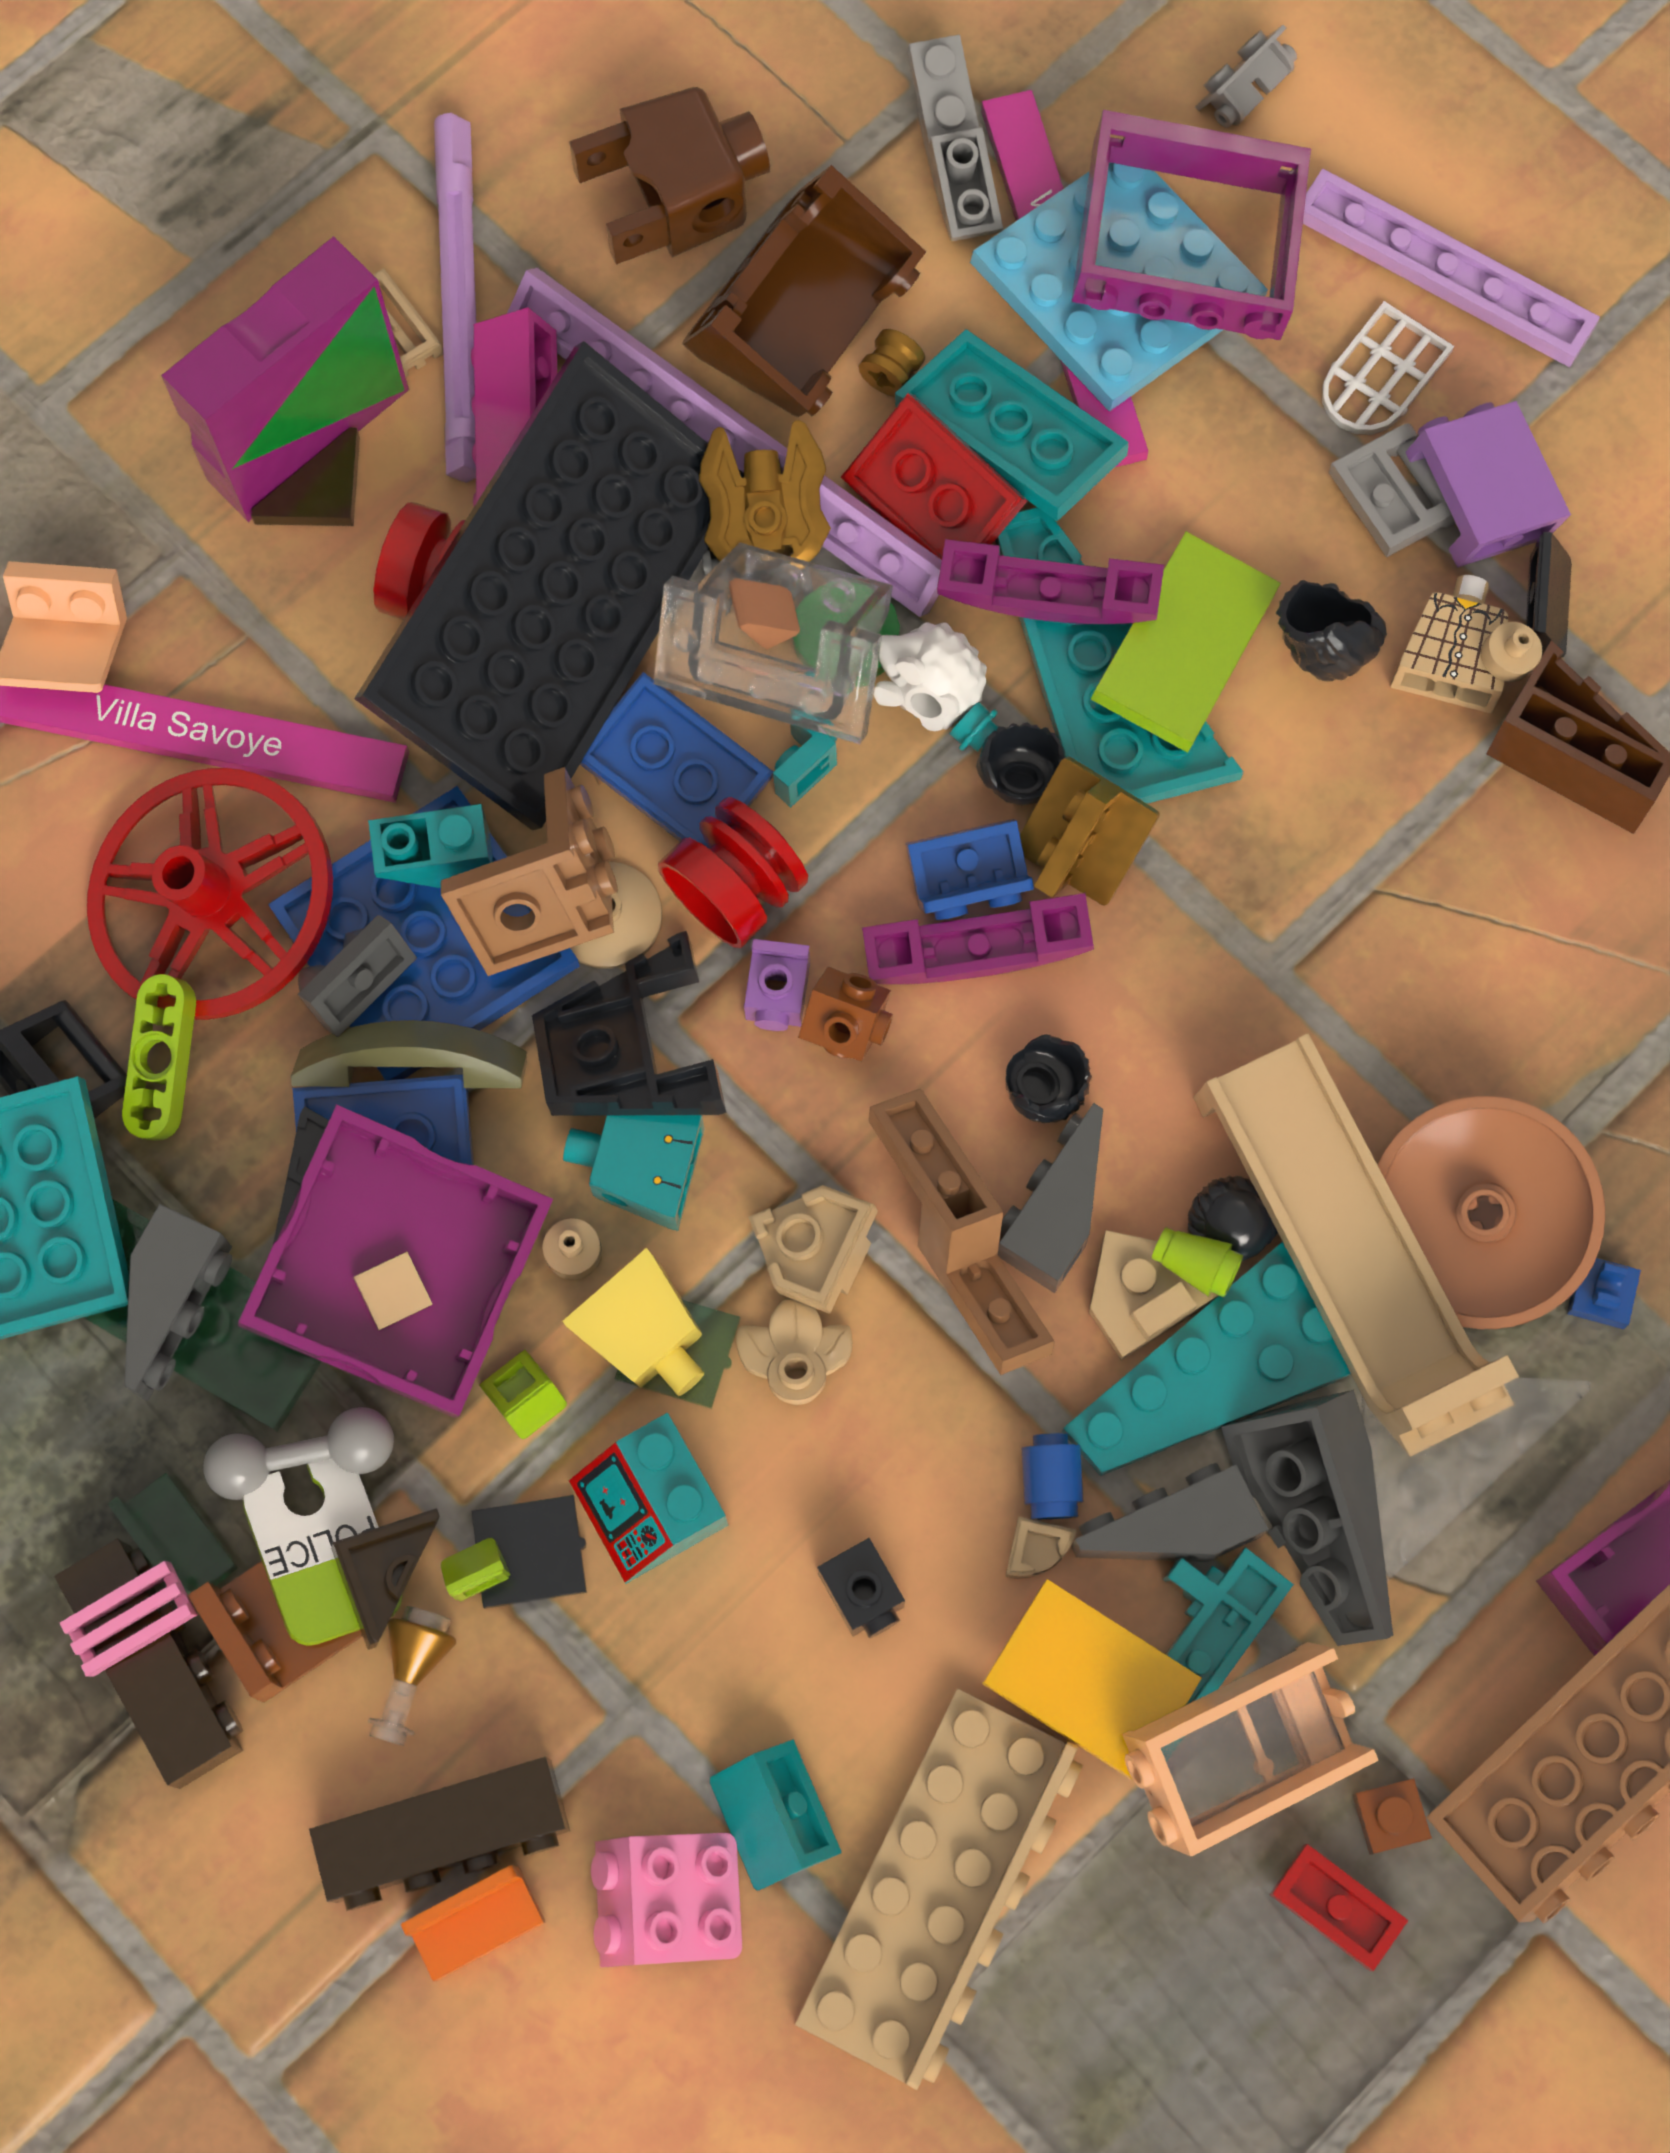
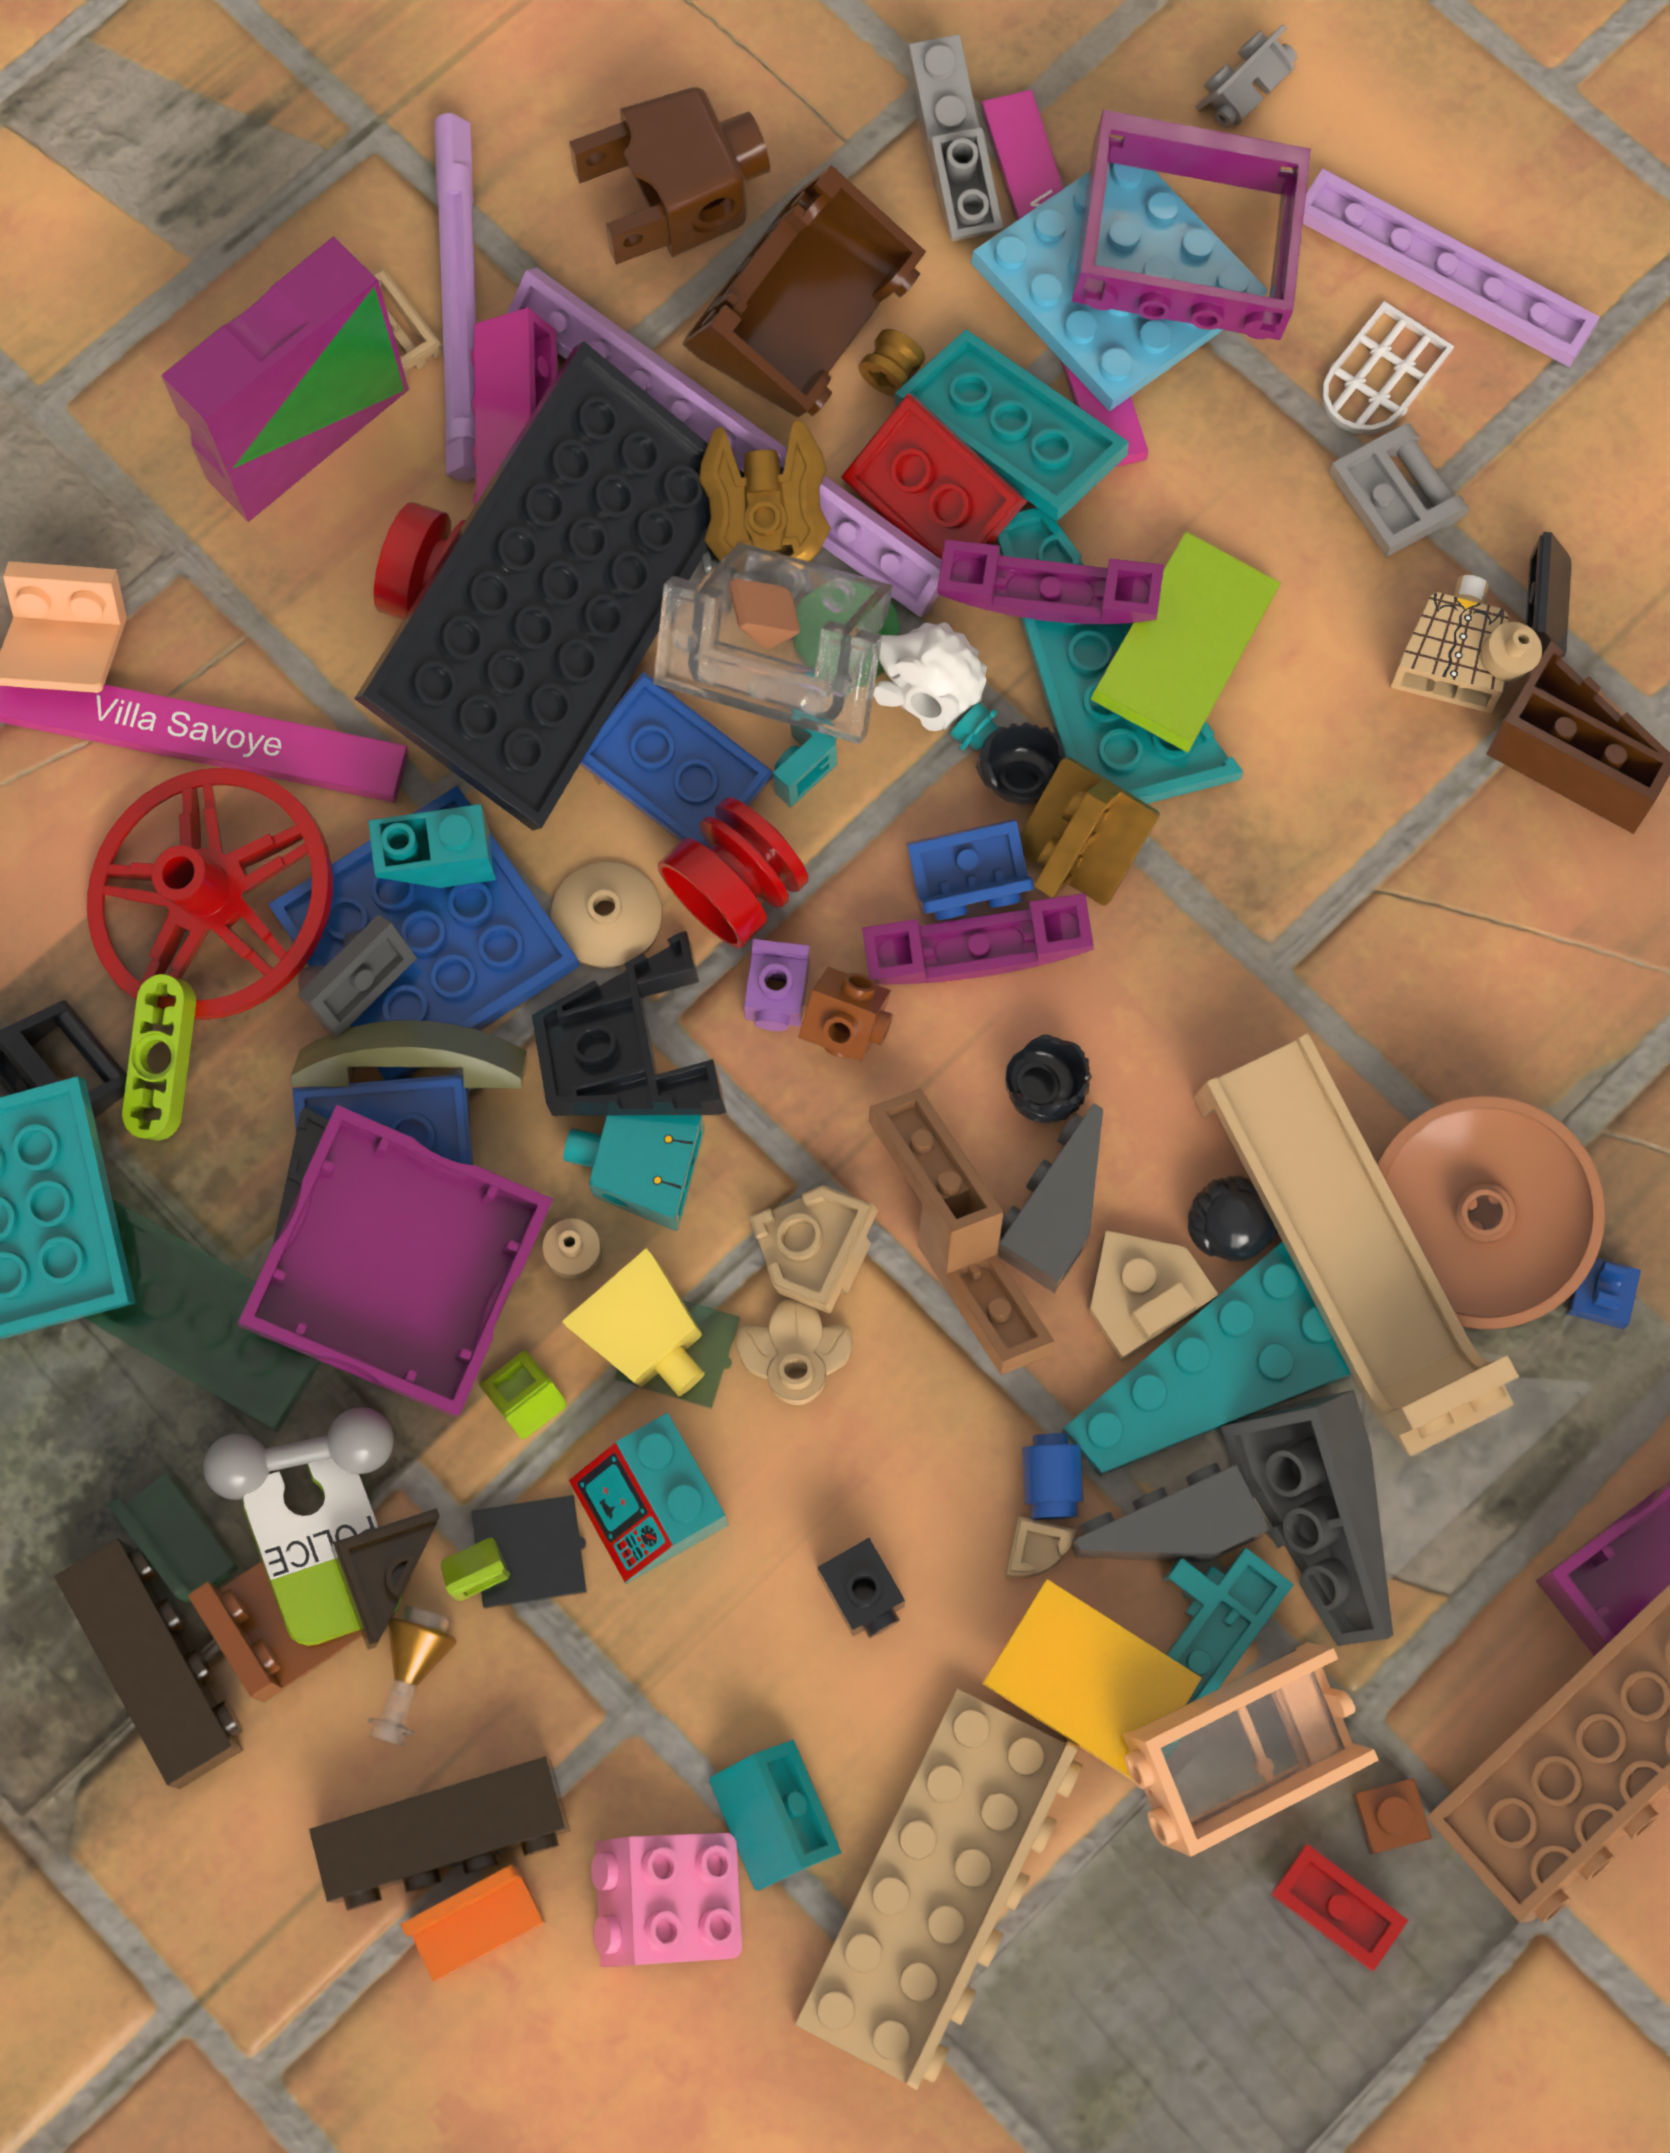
bright pink tile [60,1561,198,1677] -> none
dark grey slope [124,1204,233,1401] -> none
dark brown tile [251,428,360,526] -> none
tan tile [353,1252,432,1331] -> none
medium nougat bracket [441,767,618,976] -> none
lime cone [1152,1227,1243,1298] -> none
black hair [1276,580,1387,682] -> none
medium lavender panel [1405,401,1571,568] -> none

